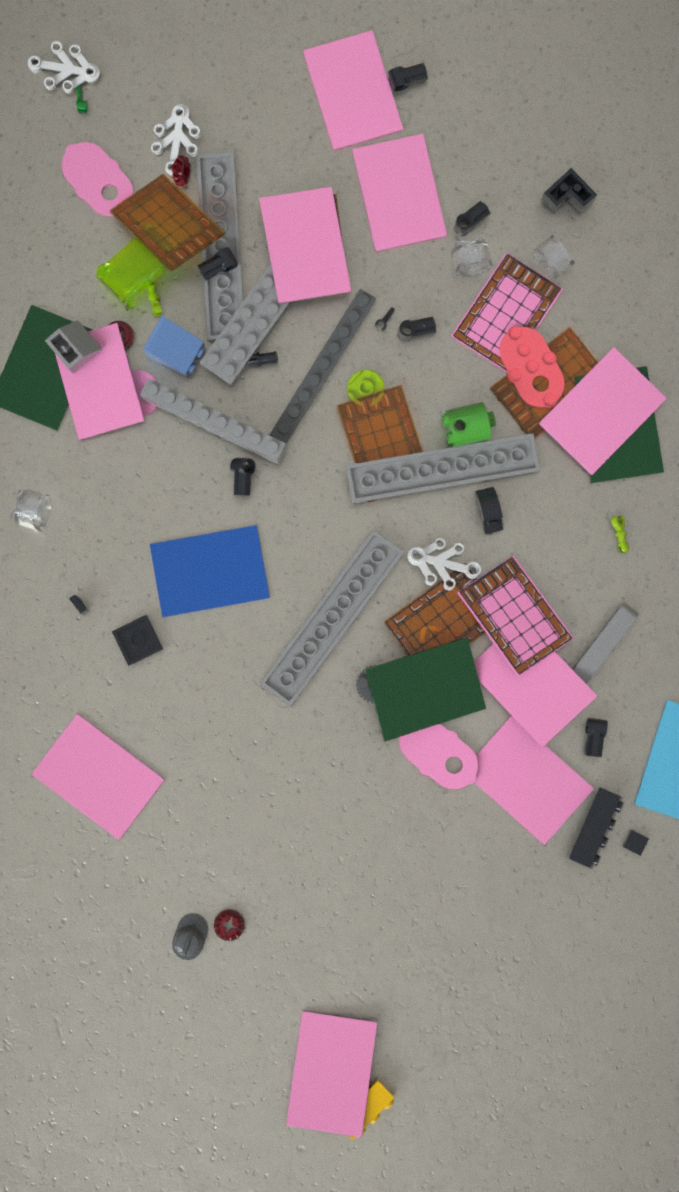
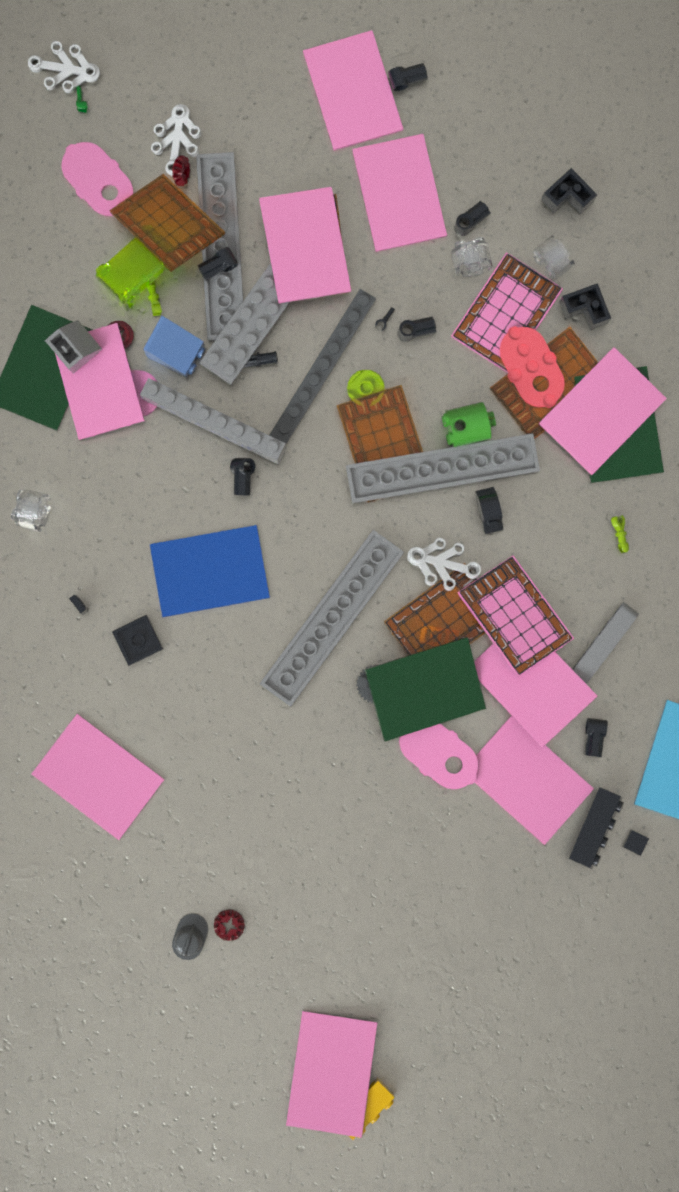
none -> black brick [559,283,611,330]

